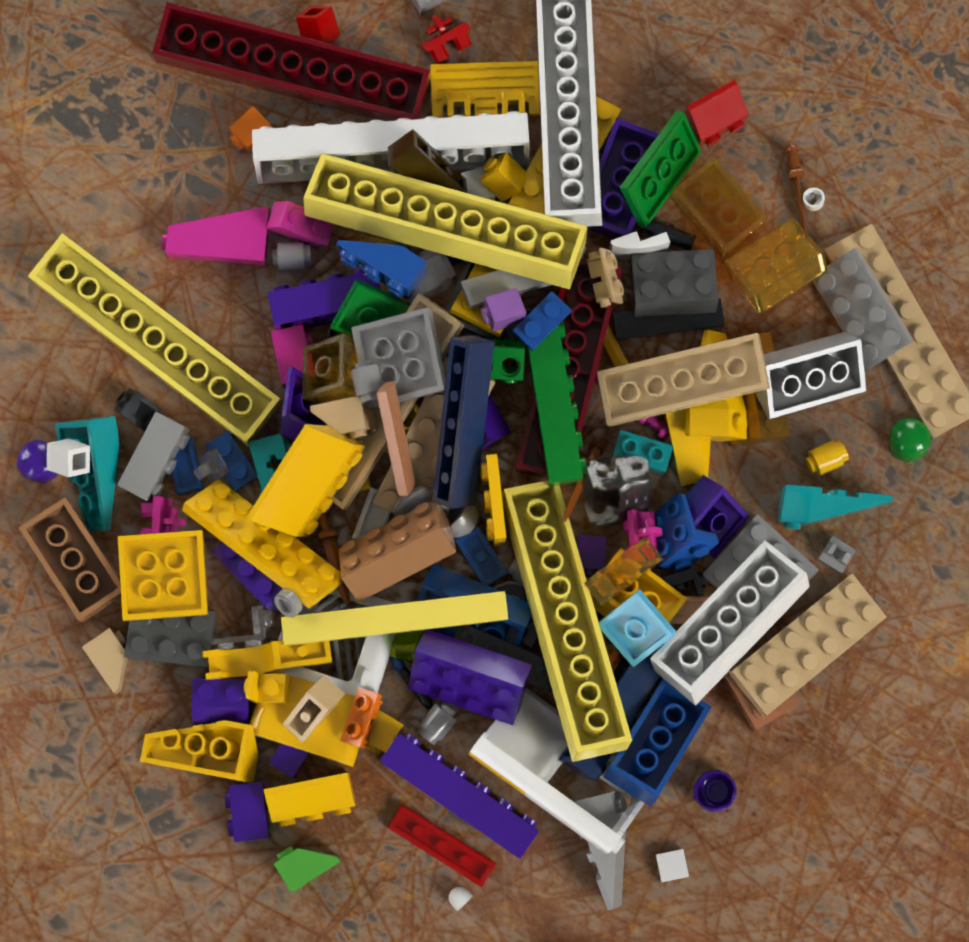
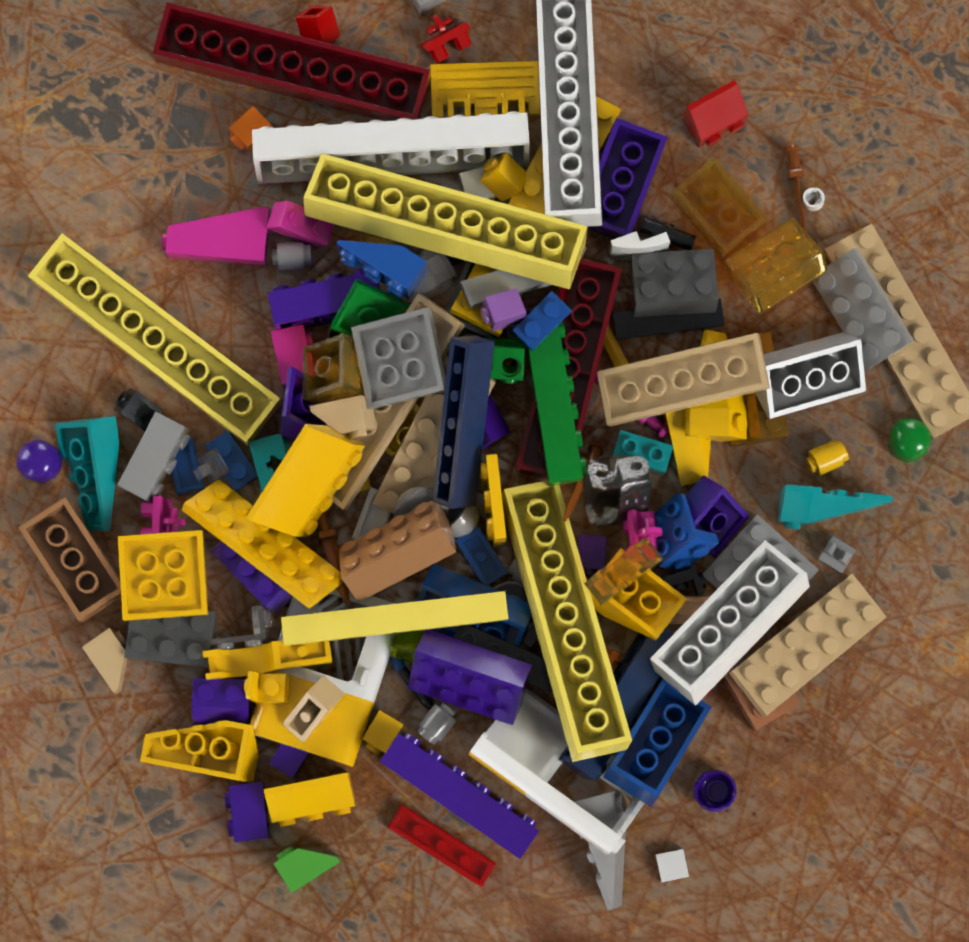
white brick [47,439,90,477] -> none
light grey tile [274,589,302,618] -> none
orange hinge [340,687,383,749] -> none
light grey brick [351,360,383,404] -> none
nougat tile [376,381,416,496] -> none
dark brown slope [388,129,467,193] -> none
white hinge [449,887,473,911] -> none
tan hinge [587,248,624,308] -> none
medium azure plate [599,589,676,667] -> none
green tile [620,111,702,228] -> none

